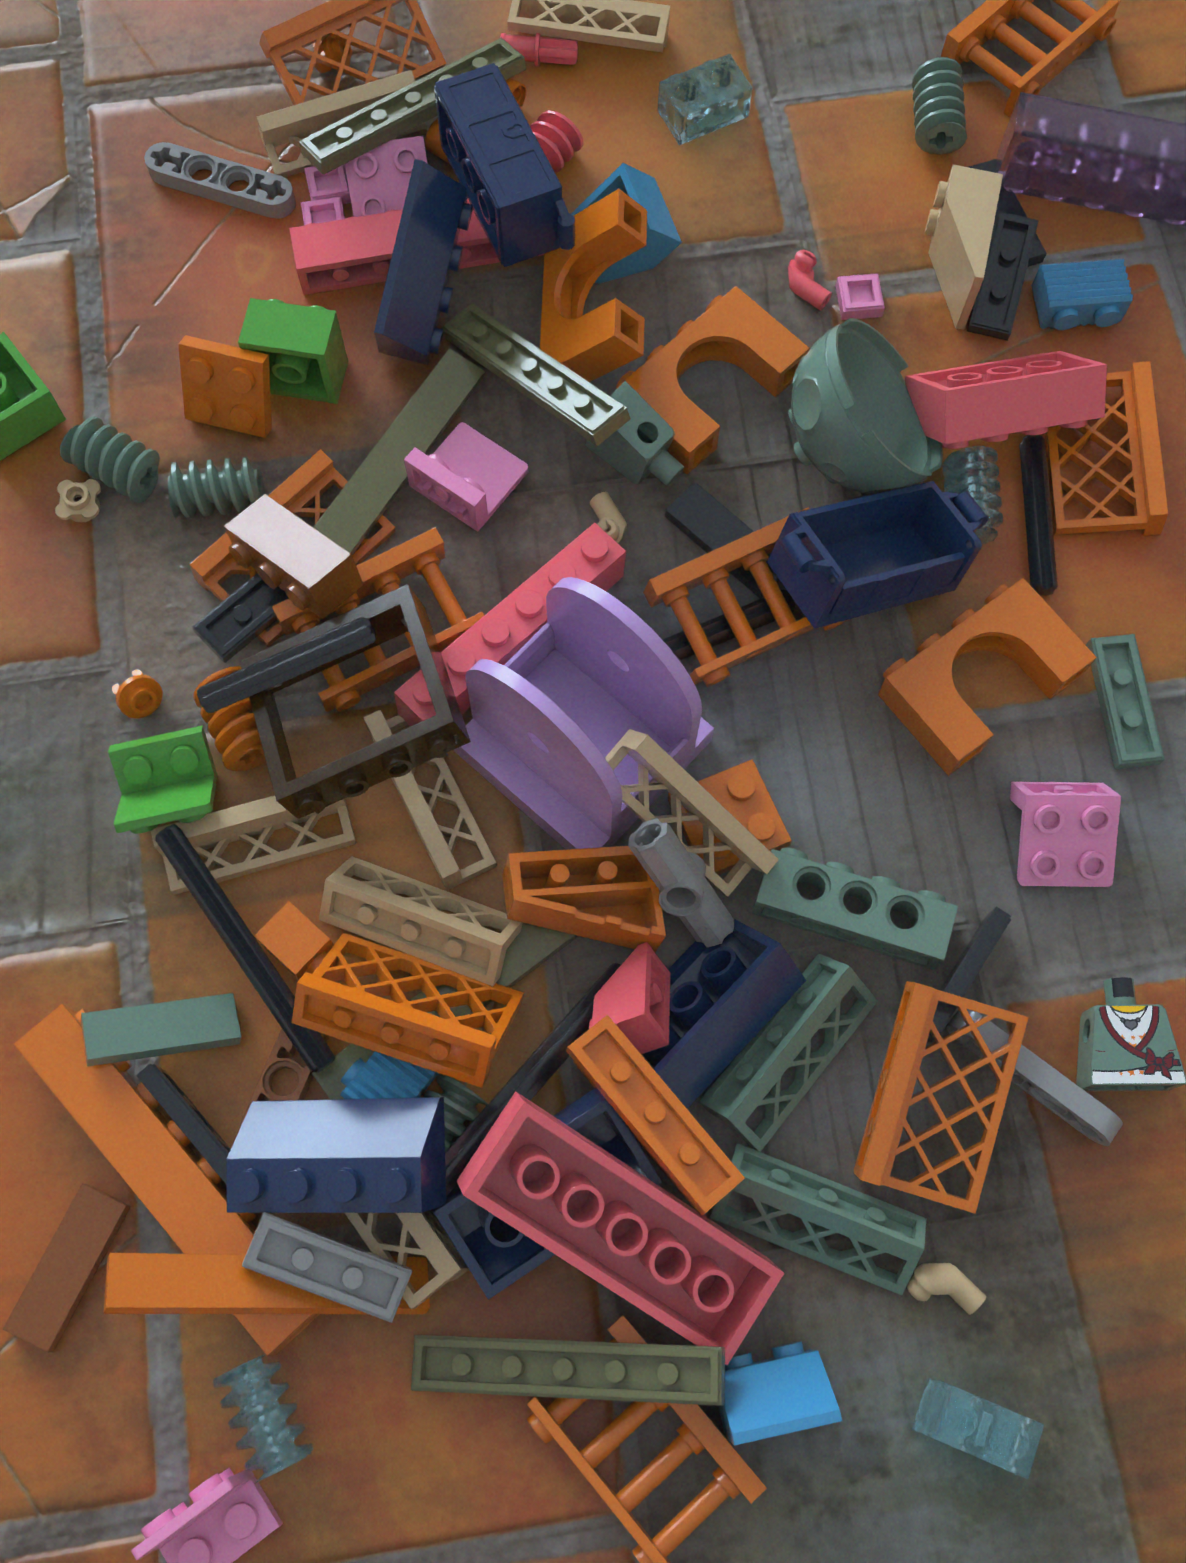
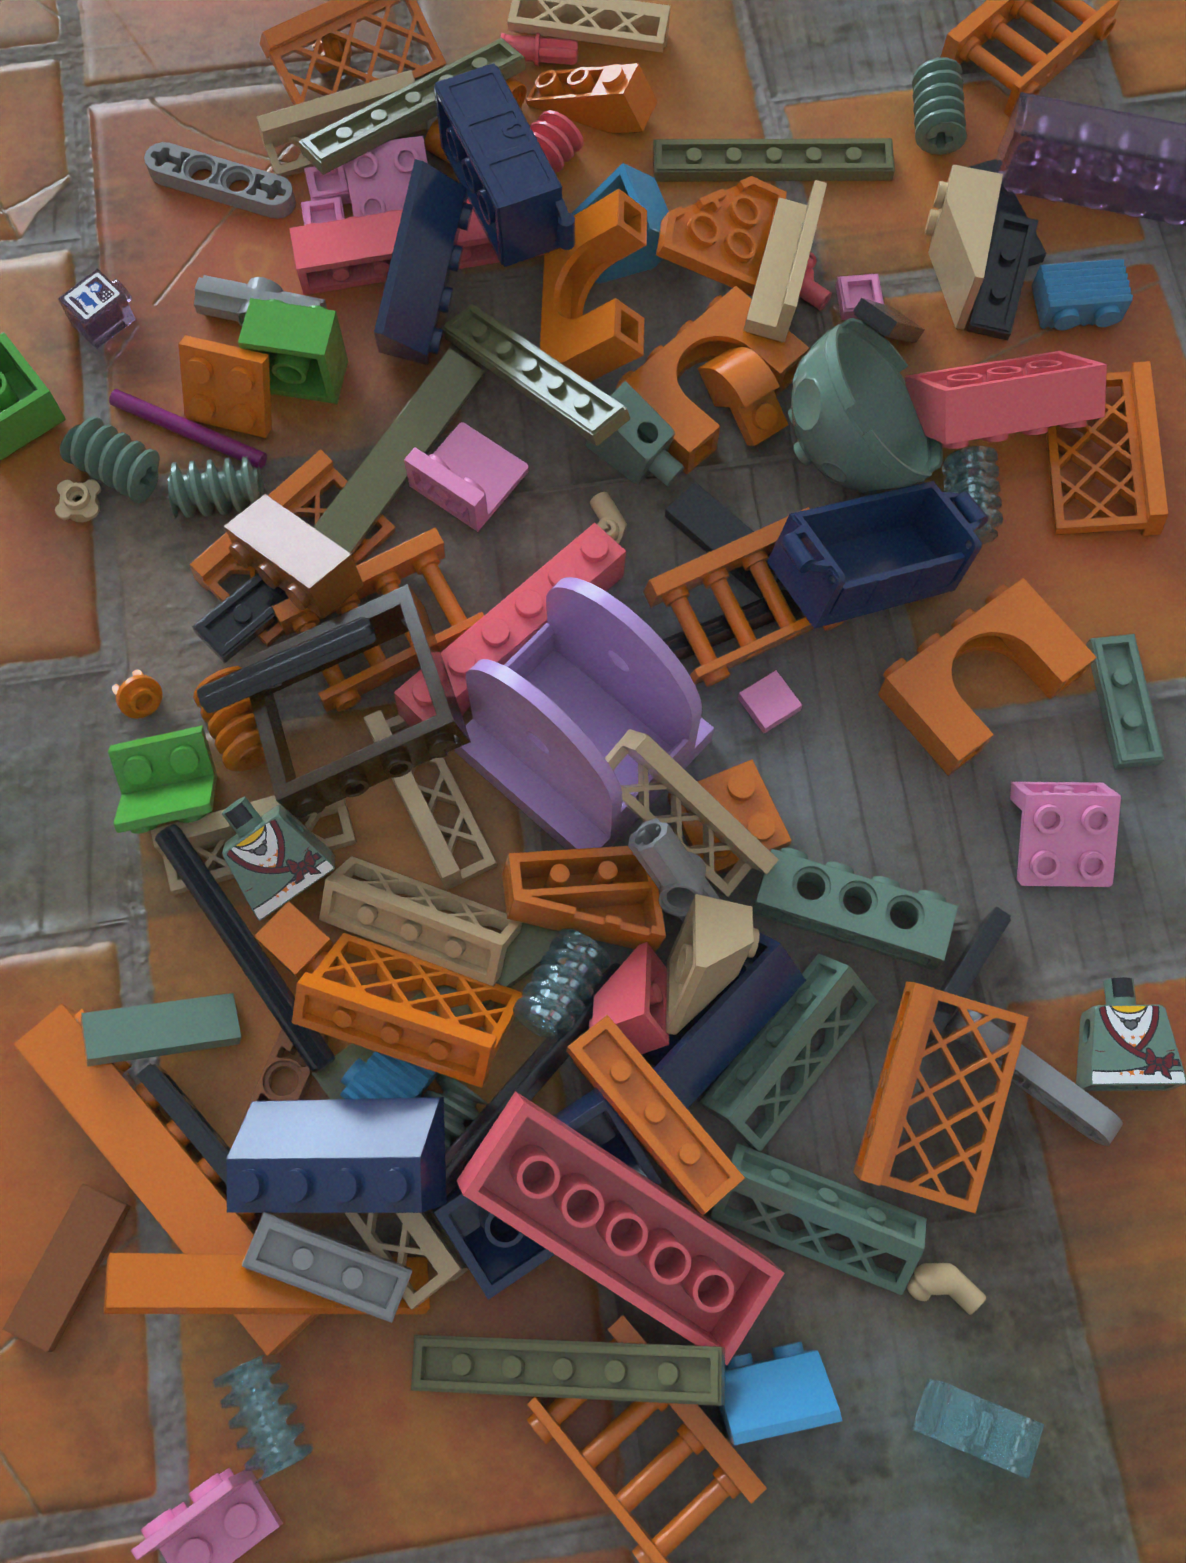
clear light blue brick [658,54,753,145] -> none
black axle [1019,435,1058,595] -> none
none -> clear purple brick [58,269,136,349]
none -> magenta bar [109,389,267,469]
none -> light grey piece [194,275,327,326]
none -> torso [222,797,335,921]
none -> clear light blue piece [513,929,611,1038]
none -> orange slope [526,63,658,134]
none -> olive tile [653,138,895,182]
none -> orange plate [656,176,787,296]
none -> tan slope [666,894,760,1035]
none -> orange brick [697,347,789,446]
none -> bright pink tile [738,670,802,734]
none -> tan fence [743,180,827,342]
none -> black tile [853,298,925,343]

